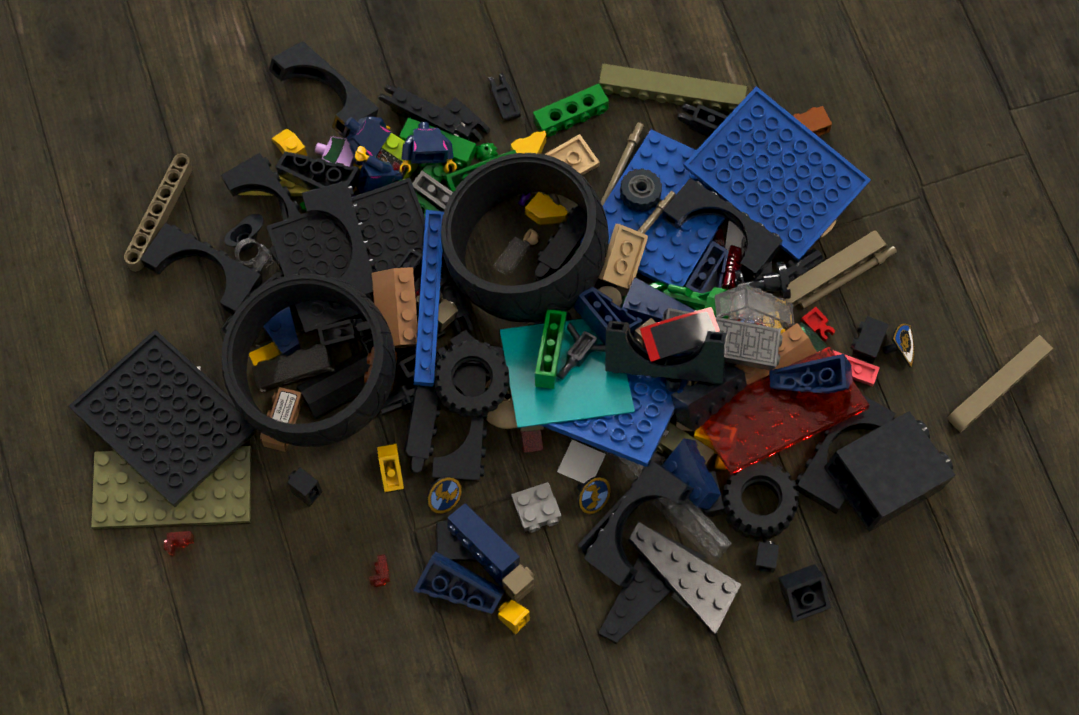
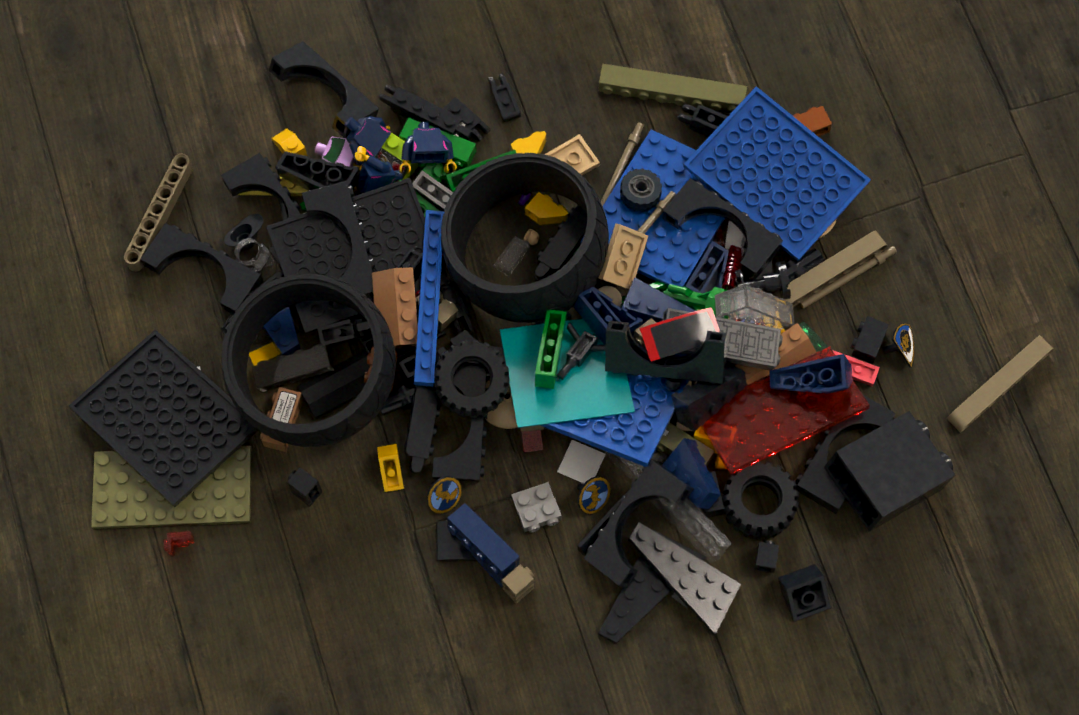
clear red bracket [368,554,391,587] -> none
dark blue wedge [413,552,505,614] -> none
green animal [475,143,498,161] -> none
yellow slope [498,600,530,635] -> none
green brick [533,83,609,137] -> none
red plate [801,307,835,342] -> none

